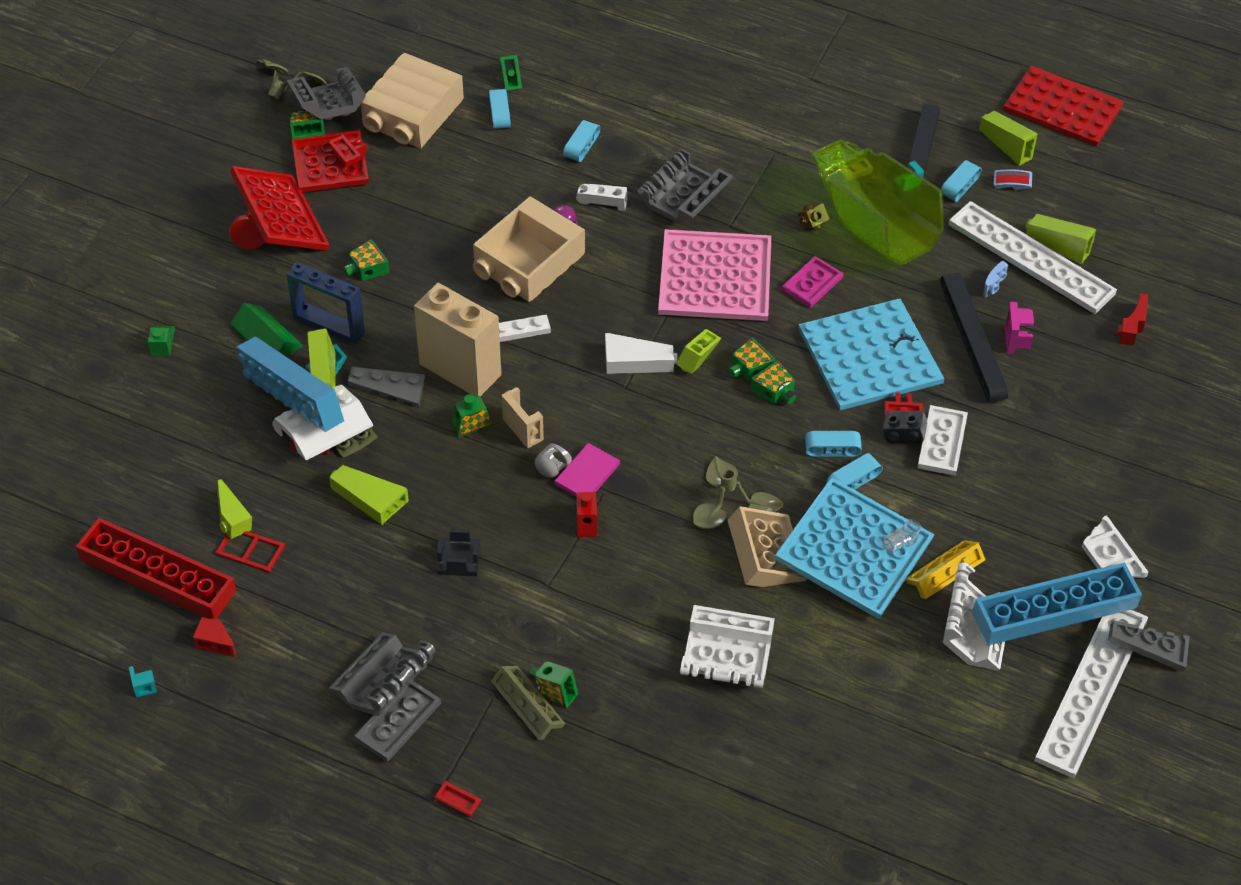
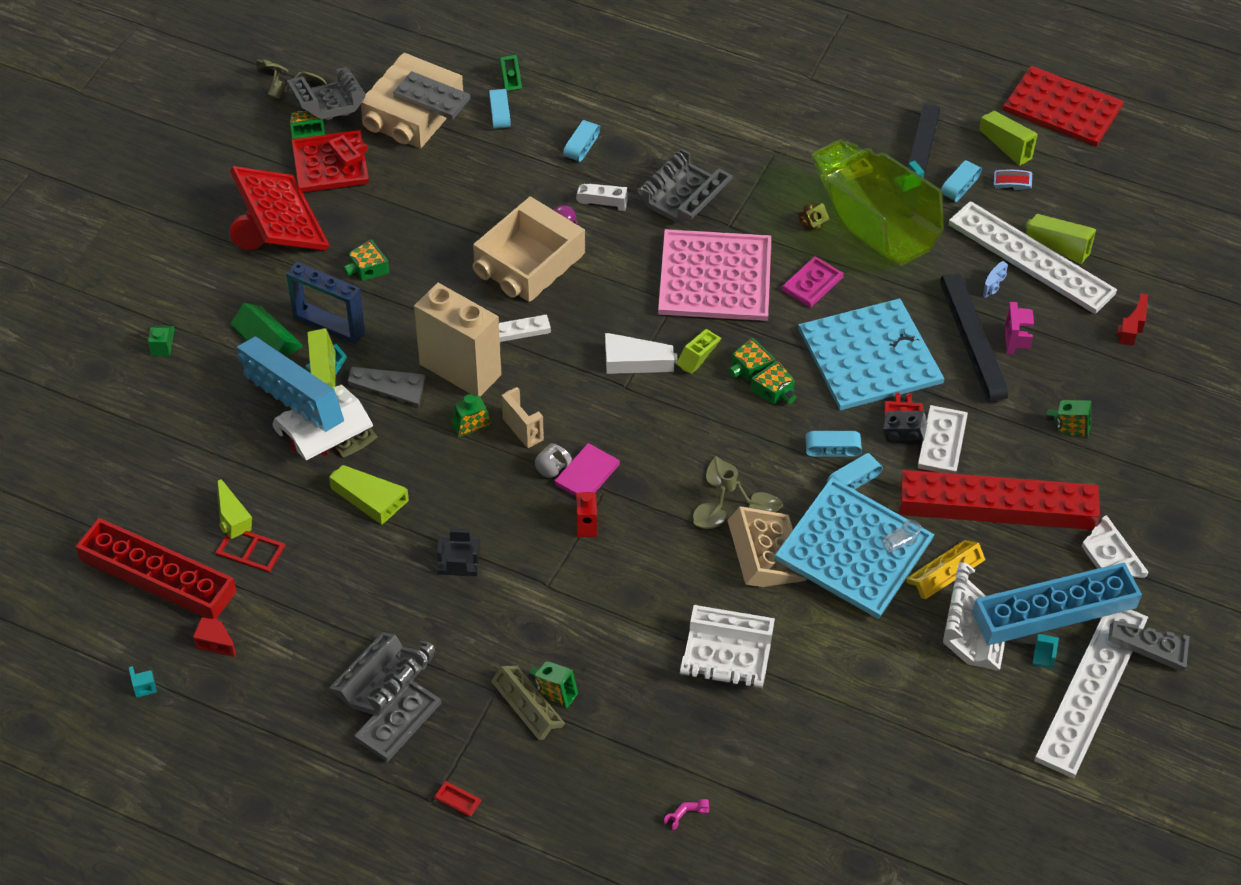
none -> dark grey plate [393,71,470,120]
none -> dark pink arm [664,799,709,830]
none -> red brick [899,470,1100,530]
none -> teal panel [1032,634,1059,669]
none -> green torso [1046,400,1091,439]

